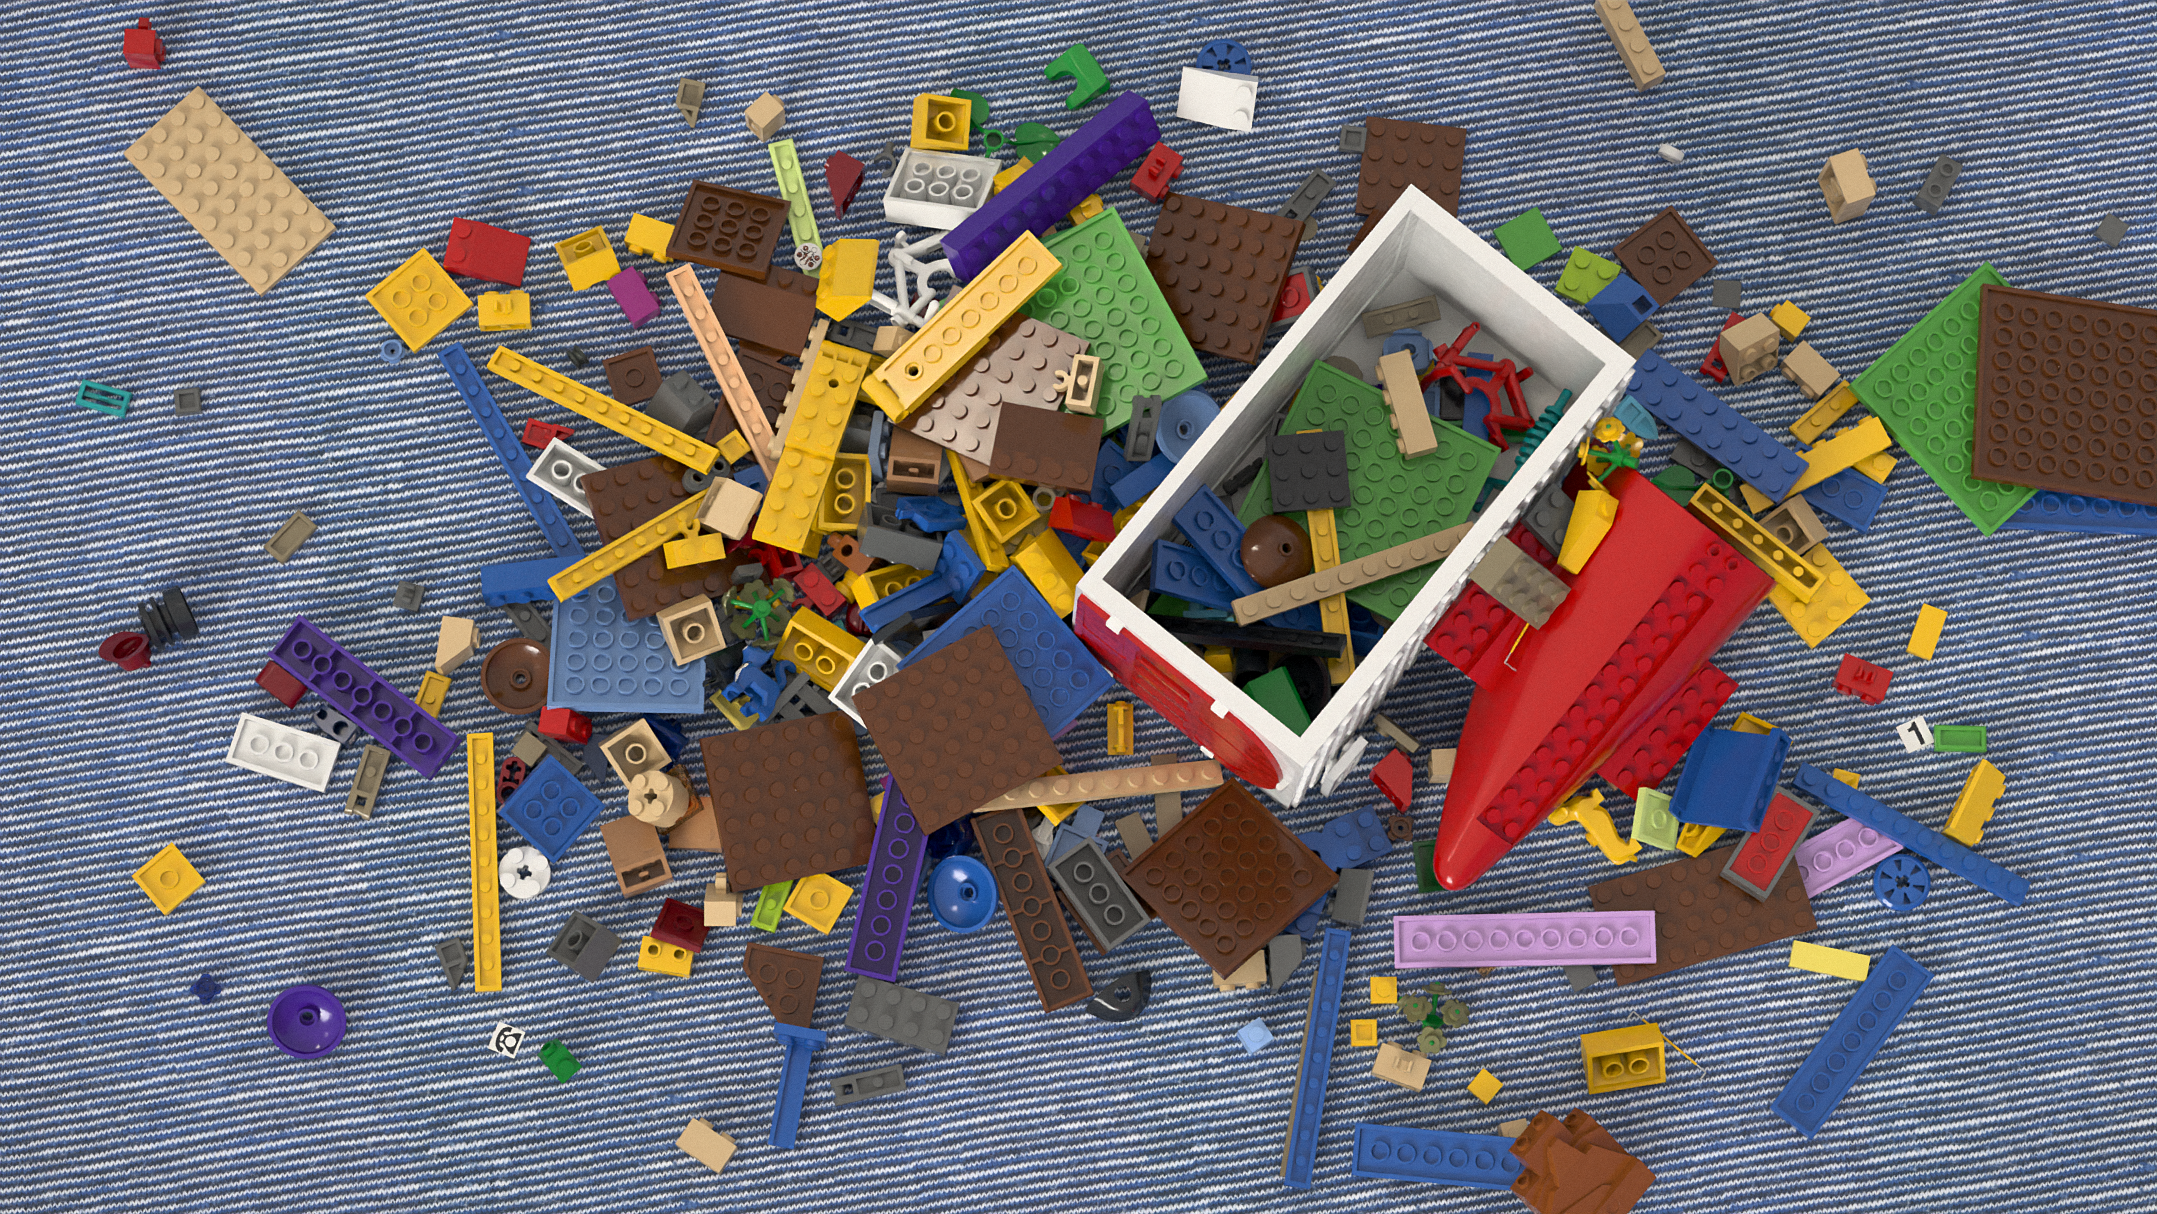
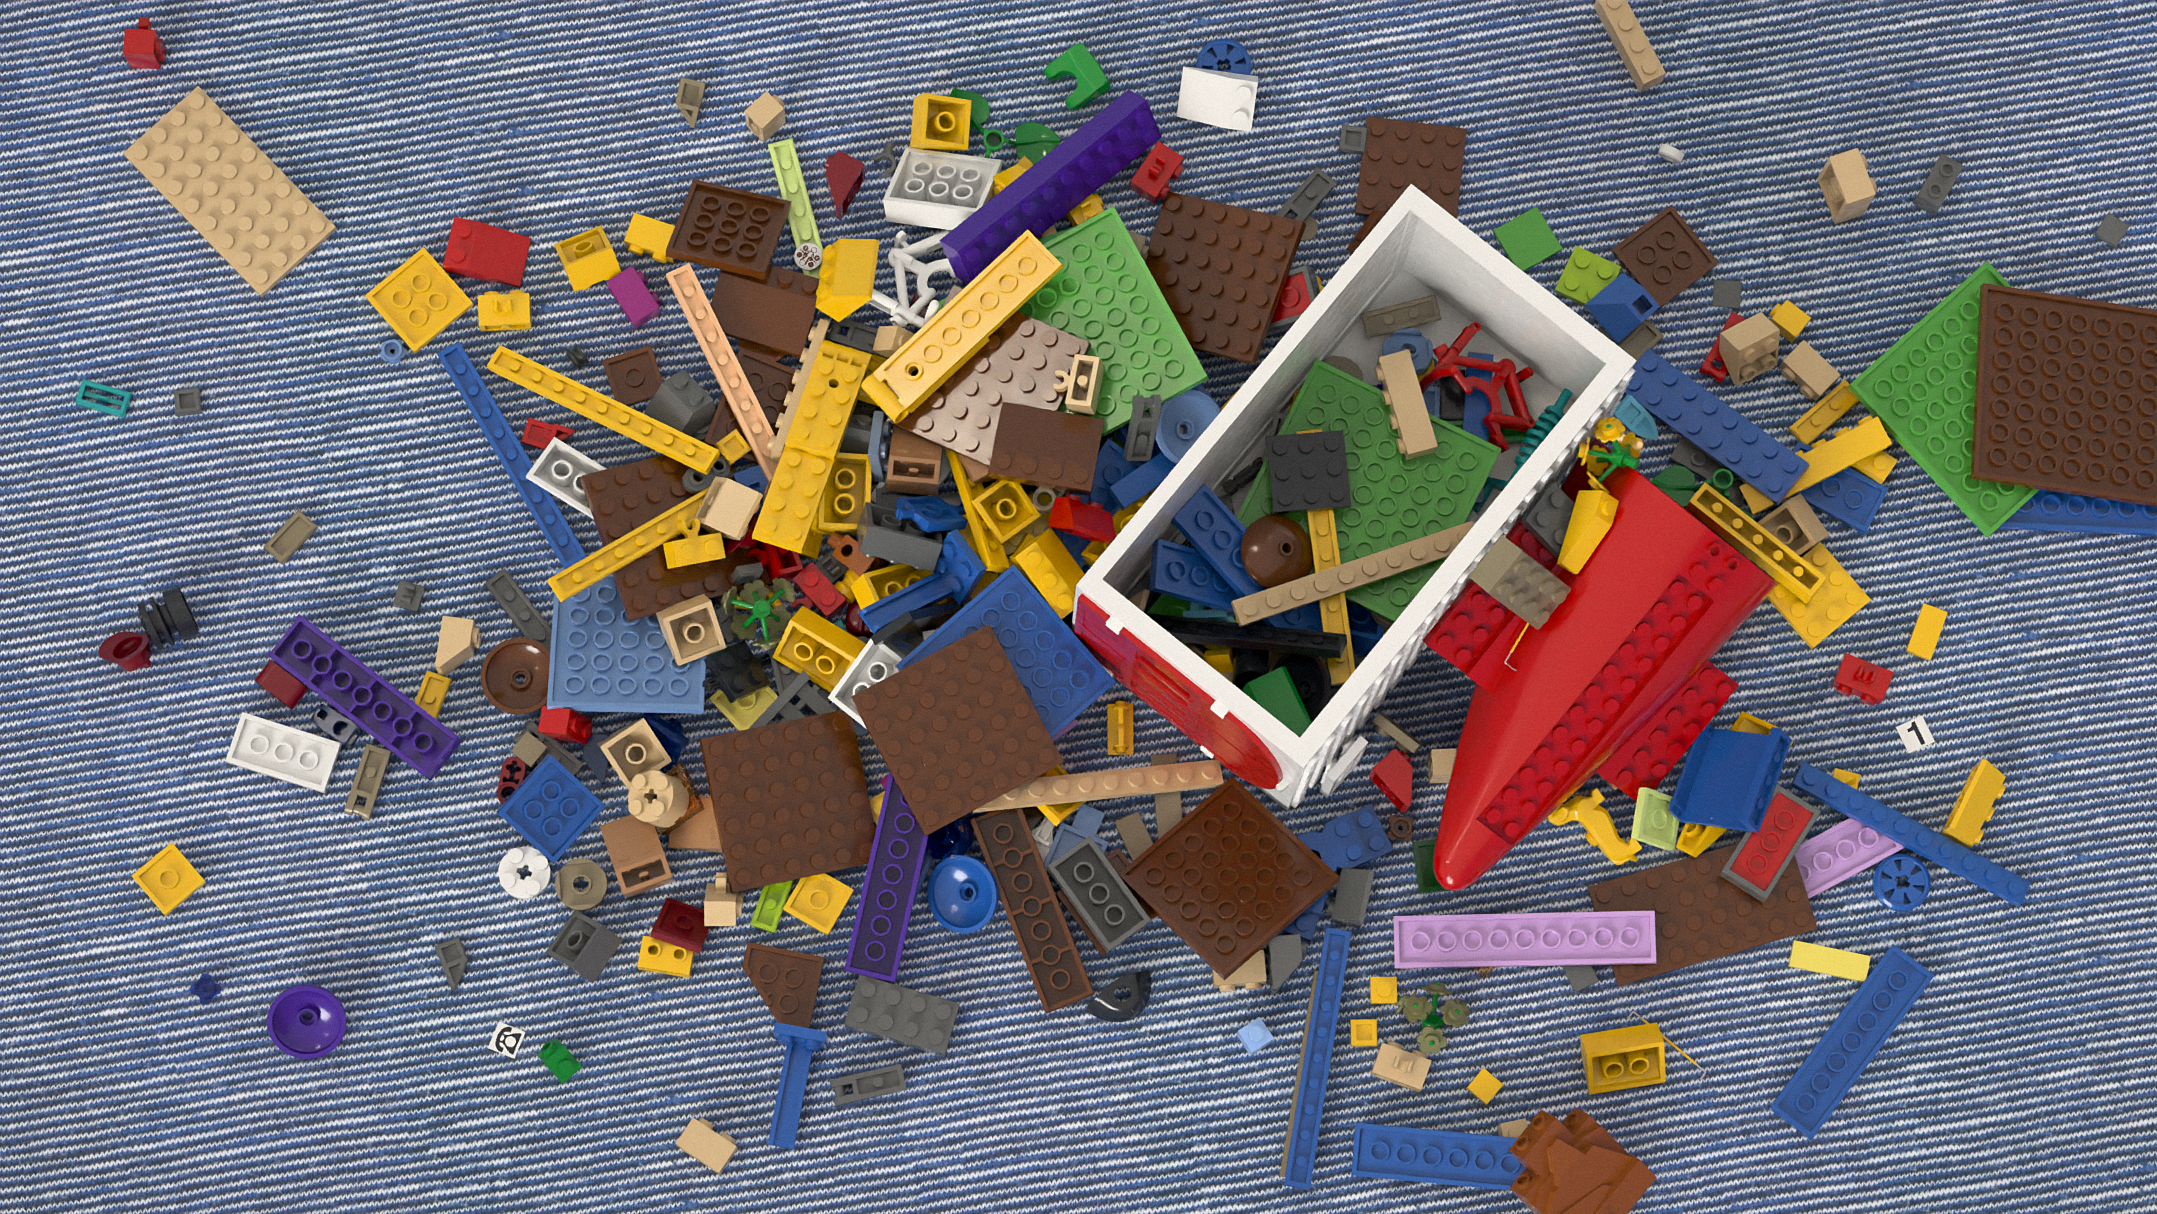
yellow plate [467,732,502,993] -> none
blue brick [481,554,589,607] -> none
blue animal [721,645,797,722] -> none
bright green tile [1933,725,1987,753] -> none
none -> dark tan plate [555,858,608,911]

